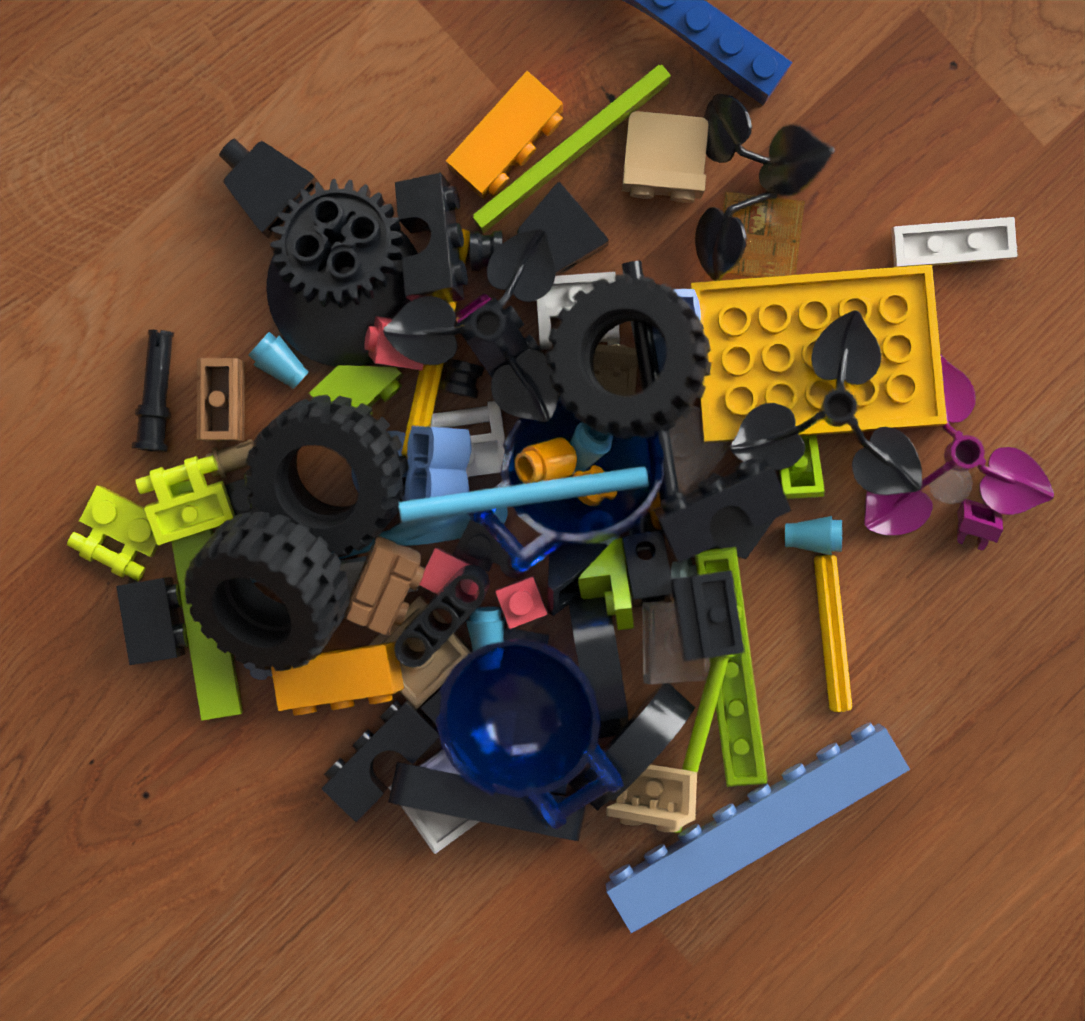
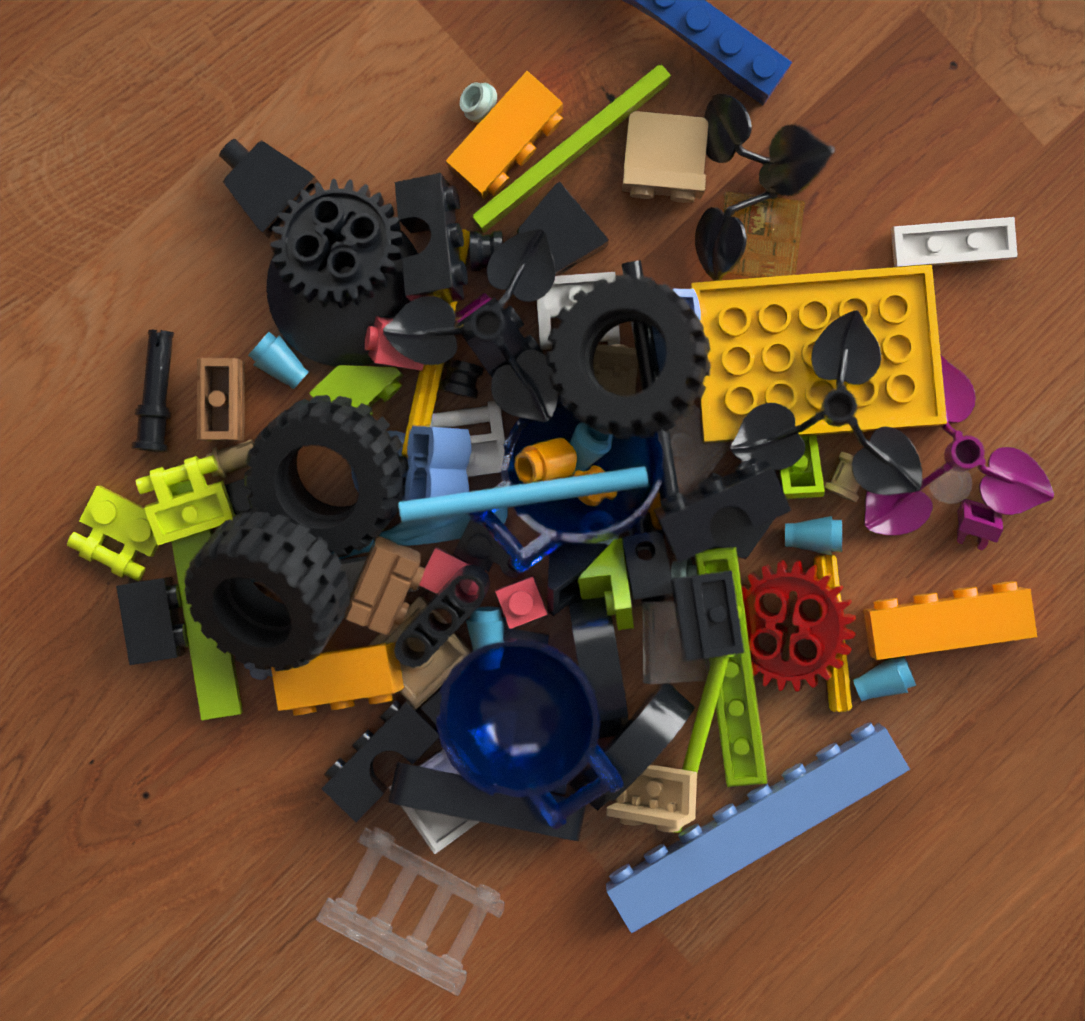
none -> clear fence [316,828,505,996]
none -> light aqua plate [460,82,497,123]
none -> red gear [741,560,856,692]
none -> tan bush [824,451,860,503]
none -> medium azure cone [853,656,916,701]
none -> light orange brick [863,581,1037,660]

